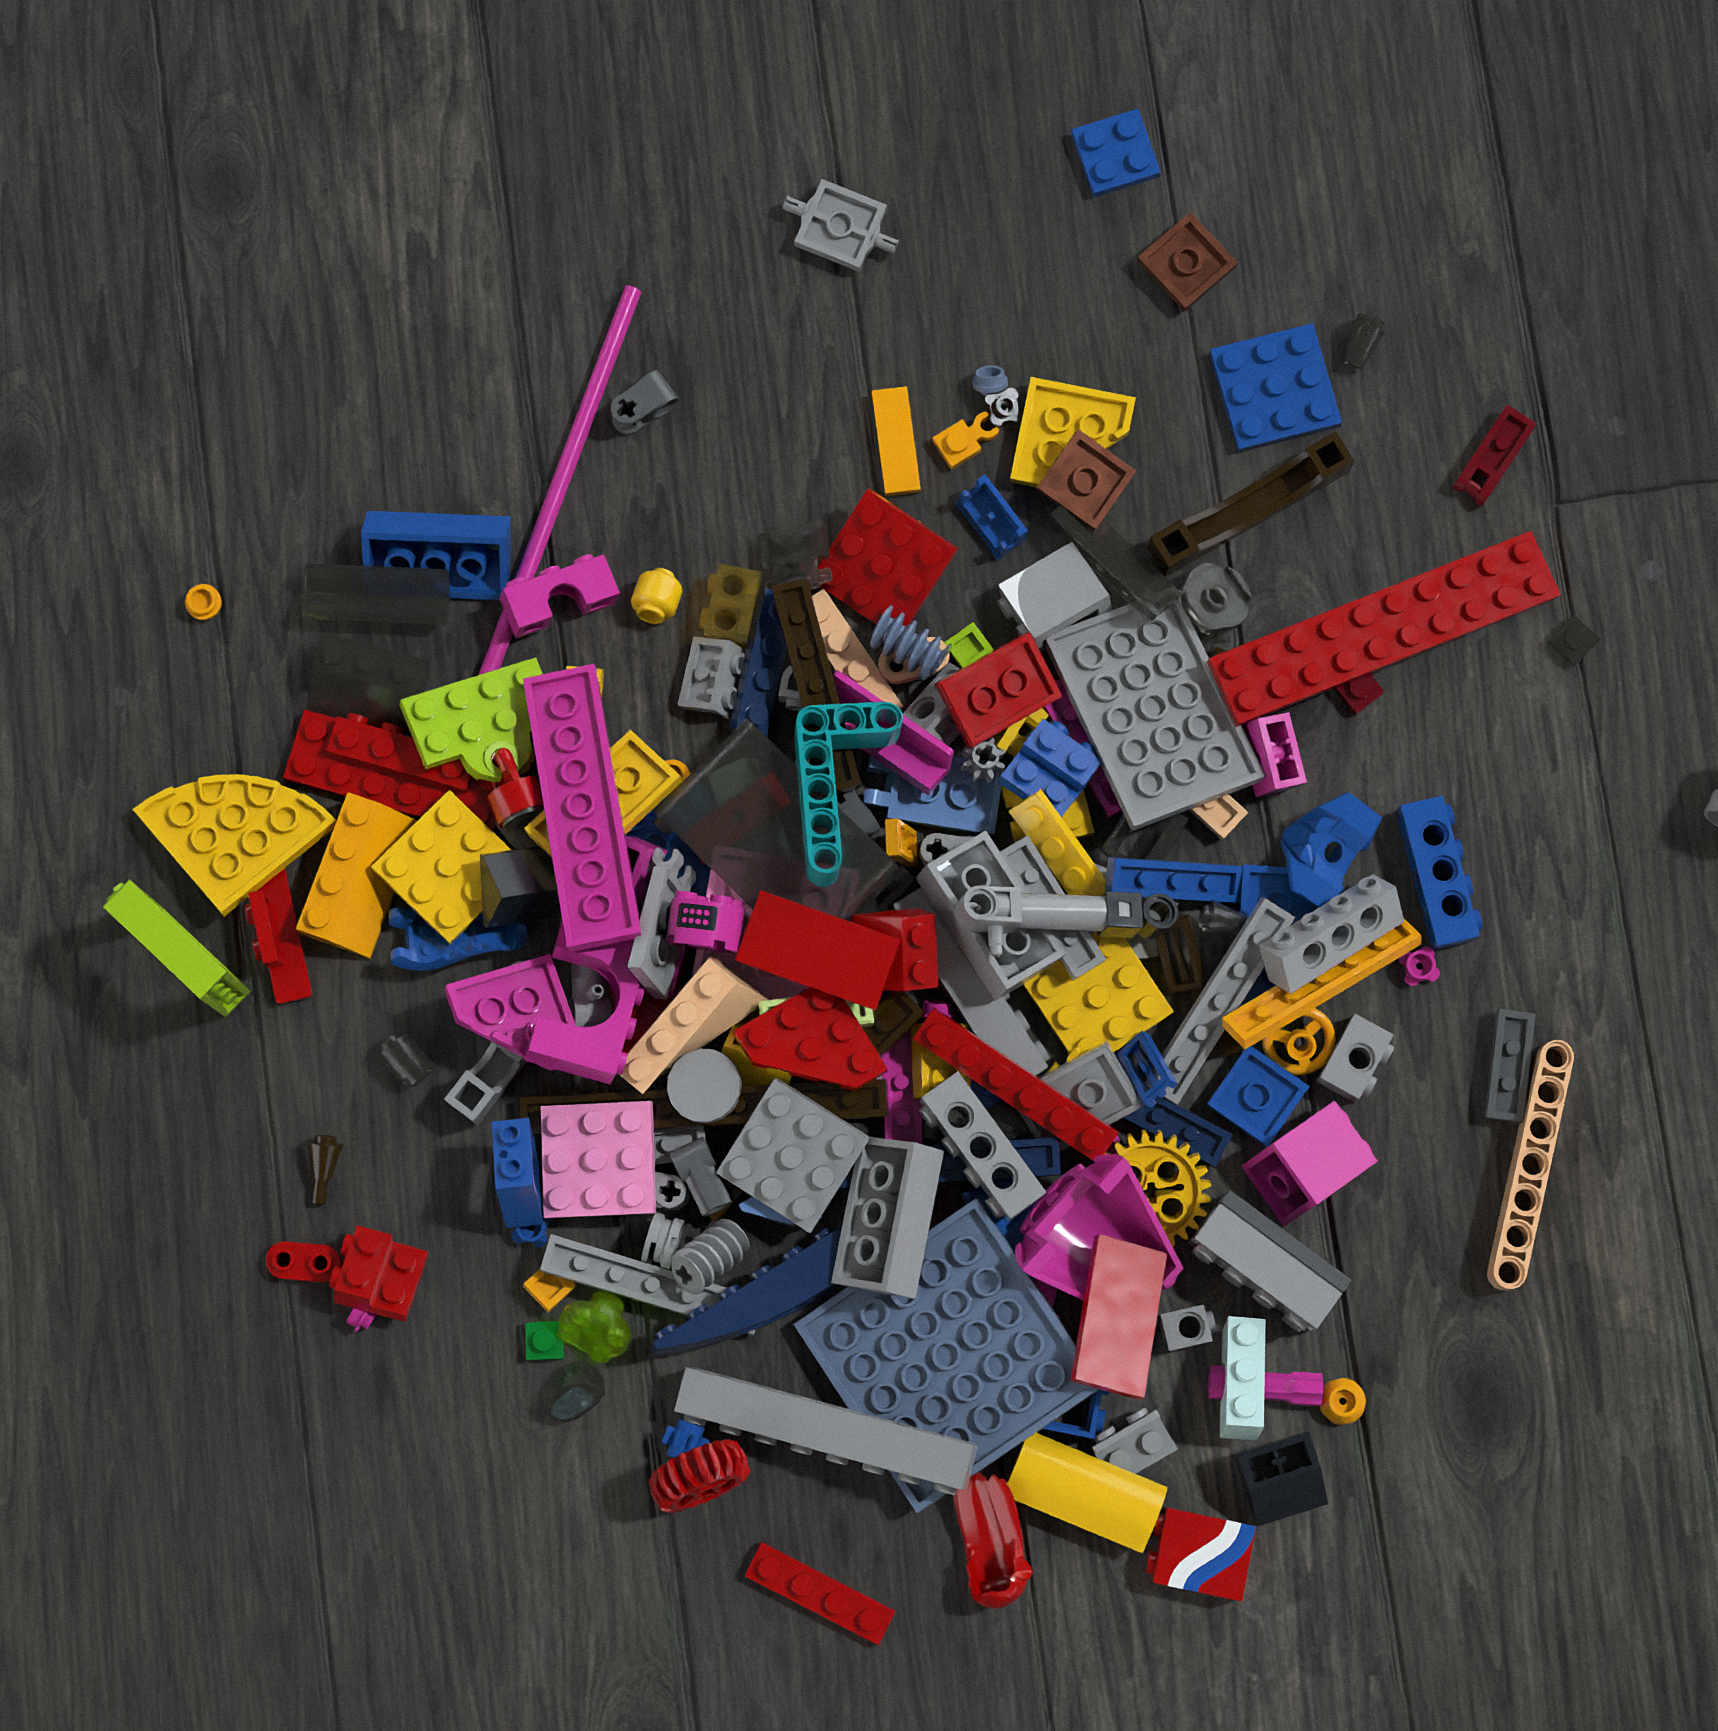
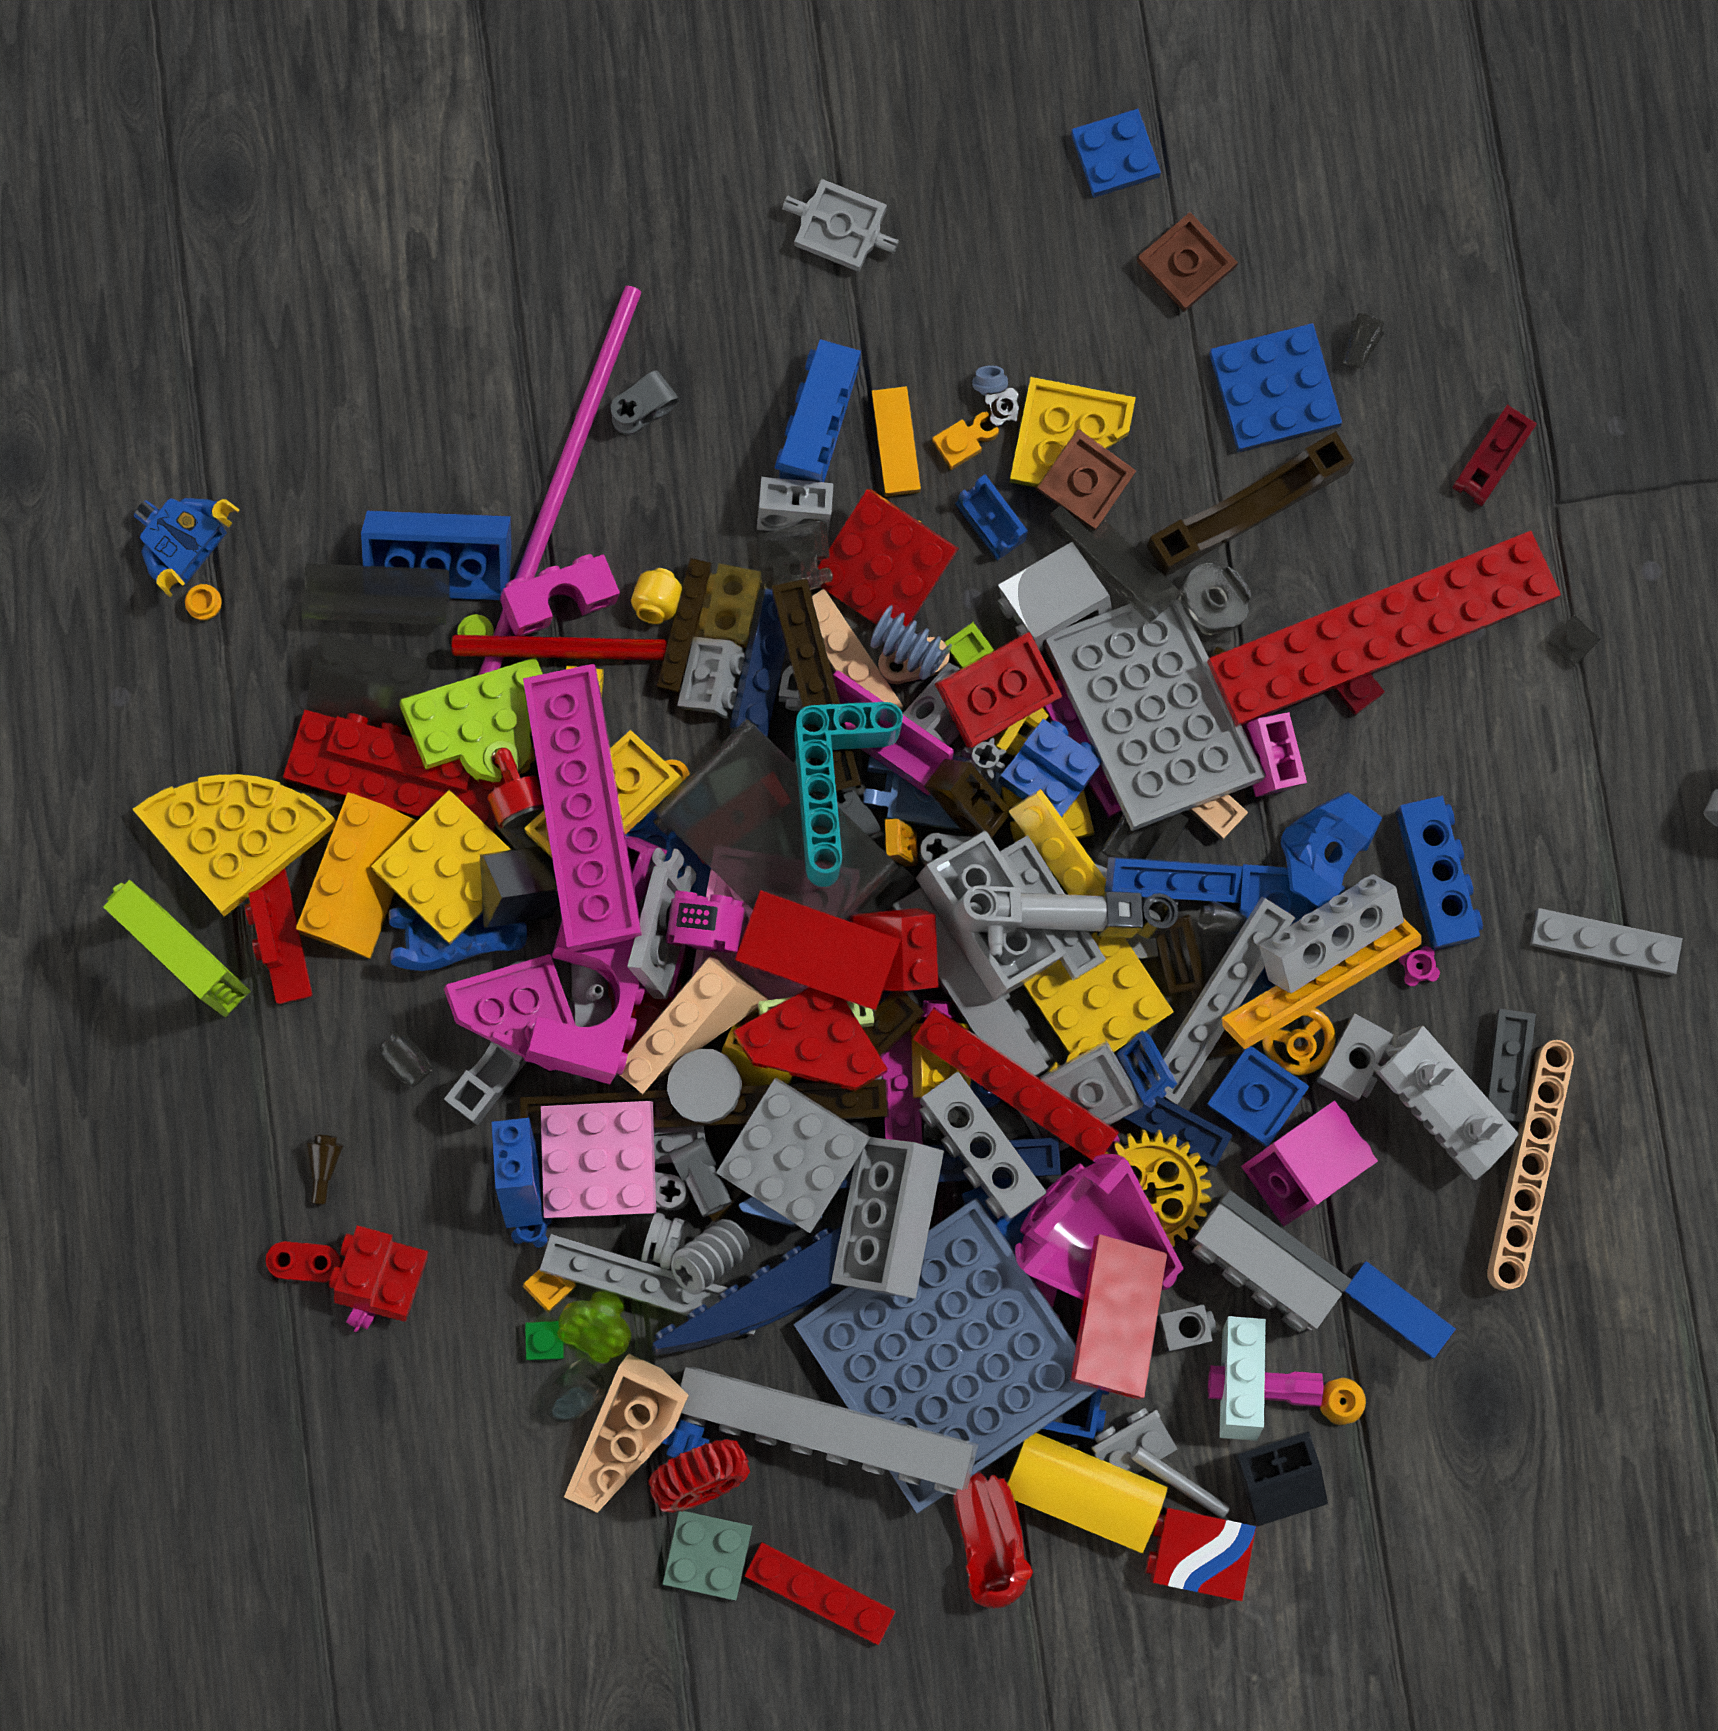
none -> blue torso [134,498,240,597]
none -> red axle [451,635,667,660]
none -> lime plate [458,614,494,636]
none -> light nougat wedge [564,1353,689,1513]
none -> dark brown piece [657,558,713,696]
none -> sand green plate [663,1511,753,1601]
none -> light grey brick [757,477,833,536]
none -> blue wedge [775,339,861,482]
none -> dark brown brick [924,759,1010,838]
none -> light grey bar [1130,1446,1230,1519]
none -> blue tile [1344,1261,1456,1359]
none -> light grey piece [1371,1025,1519,1180]
none -> light grey plate [1530,908,1683,975]

